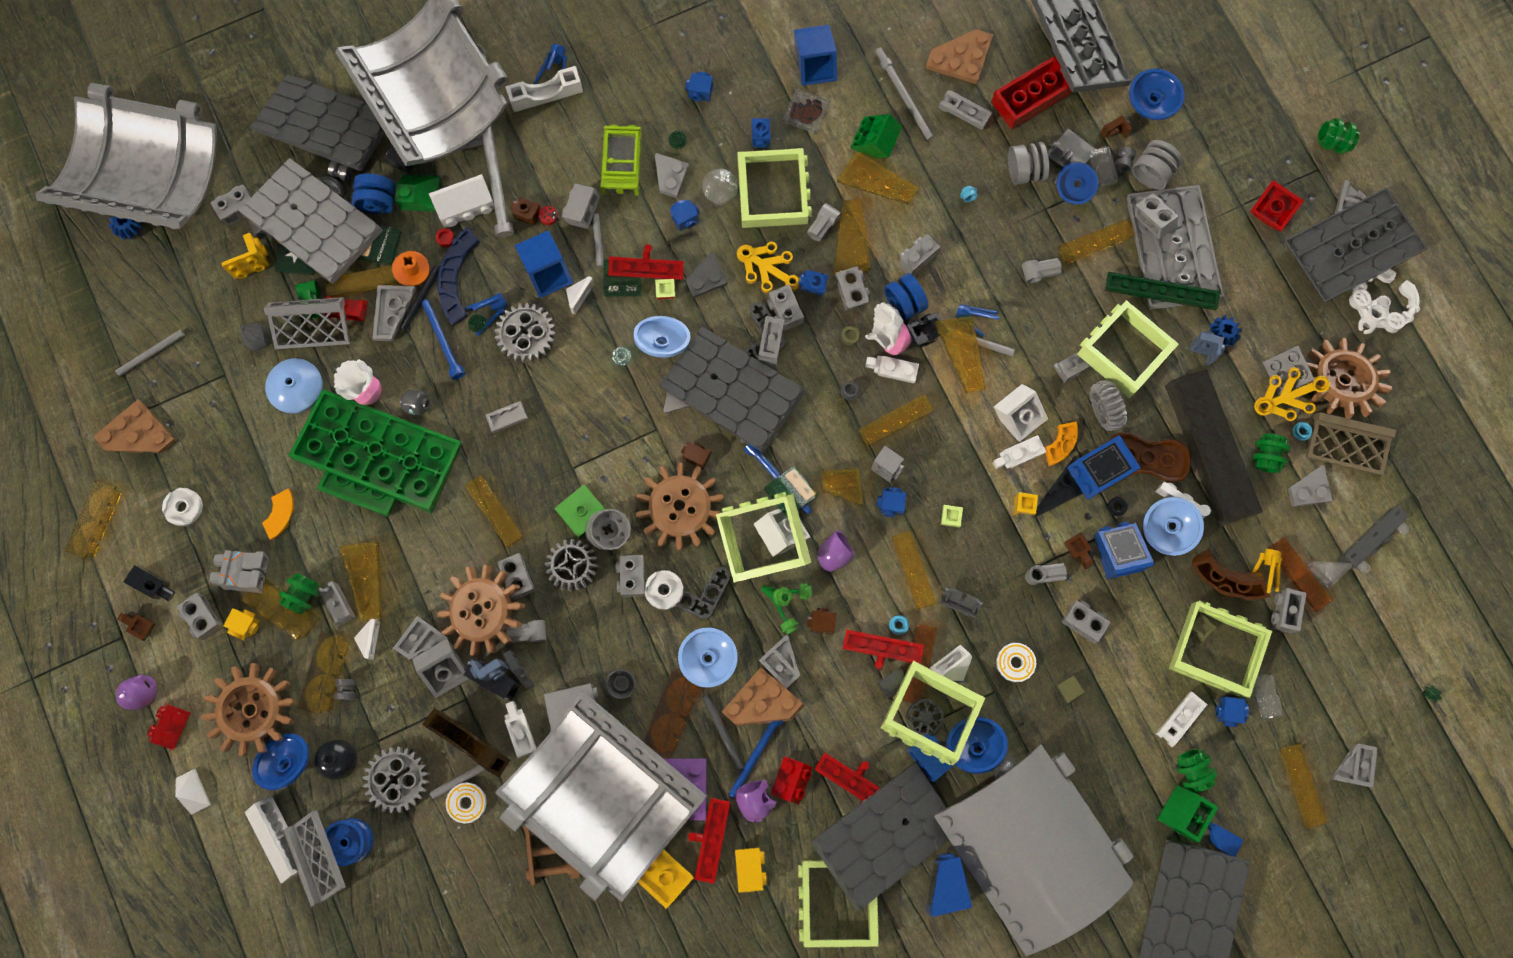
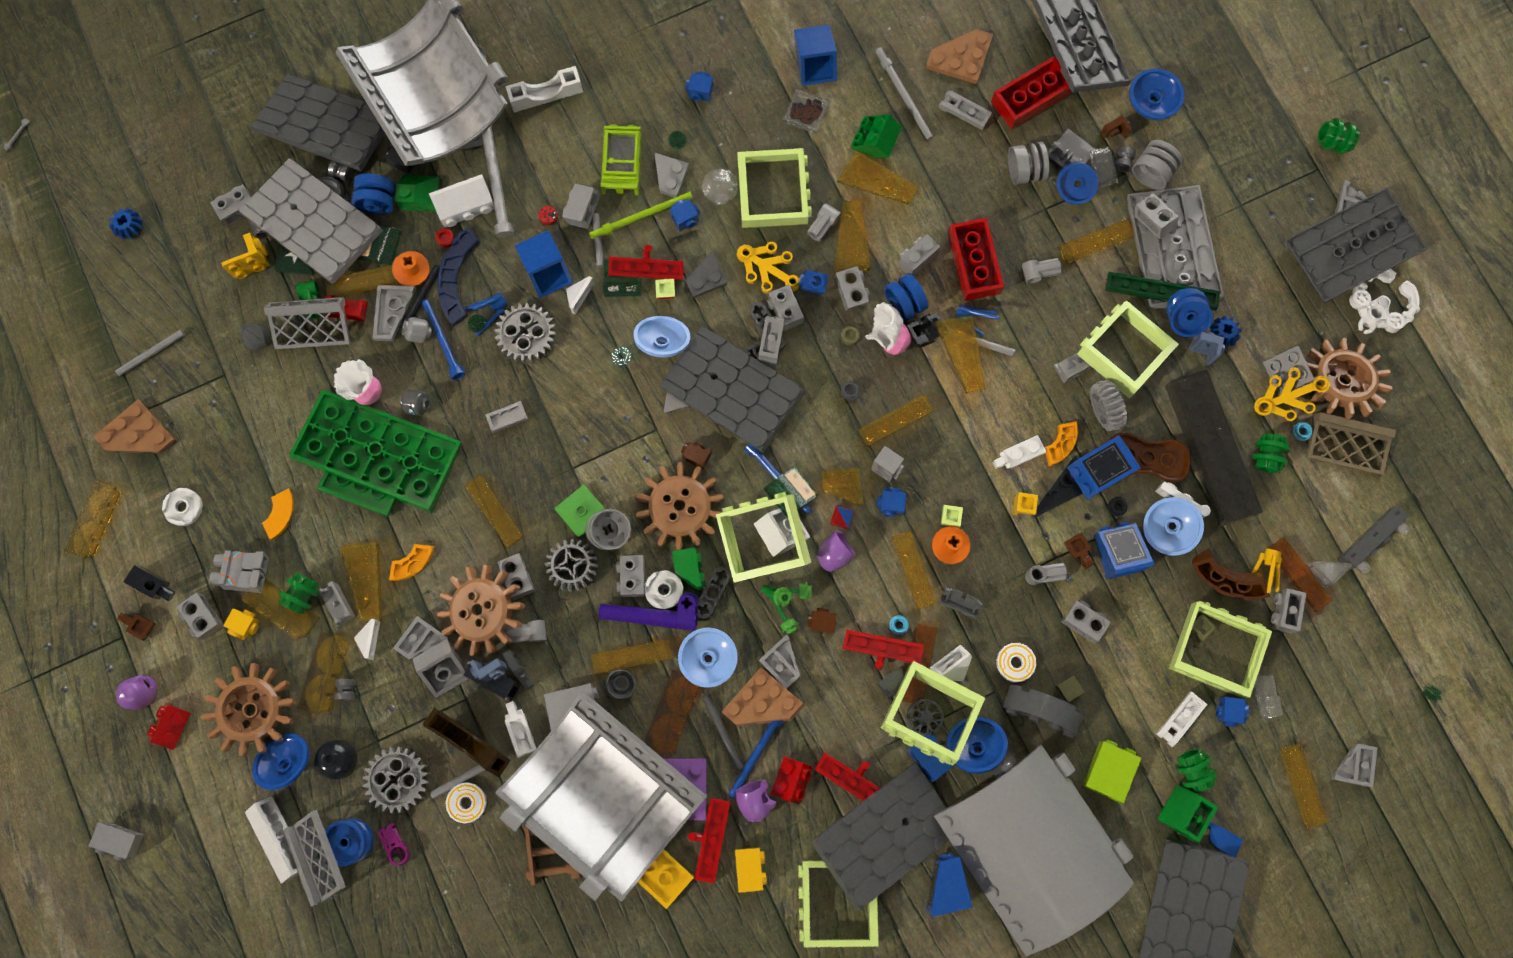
flat silver panel [35,83,217,229] -> none
white slope [175,769,211,815] -> none
light blue dish [265,358,323,413] -> none
reddish brown brick [511,197,541,226] -> none
blue plant [533,44,567,84] -> none
blue brick [752,118,770,149] -> none
white hinge [865,356,919,383] -> none
medium azure plate [960,186,978,202] -> none
white slope [994,384,1048,442] -> none
red slope [1250,180,1304,232] -> none
light grey wing [1288,465,1332,507] -> none
none -> light grey hinge [4,118,30,151]
none -> light grey brick [89,822,144,861]
none -> magenta piece [378,823,411,866]
none -> light orange tile [389,544,435,581]
none -> light grey head [402,317,431,343]
none -> lime bar [589,192,693,239]
none -> clear yellow plate [591,639,672,674]
none -> dark purple axle [599,592,699,631]
none -> green slope [672,548,706,592]
none -> tile [830,505,854,530]
none -> orange piece [932,526,971,565]
none -> red brick [948,218,1004,302]
none -> dark grey brick [1002,685,1085,739]
none -> lime brick [1082,739,1141,803]
none -> blue wheel [1166,288,1213,337]

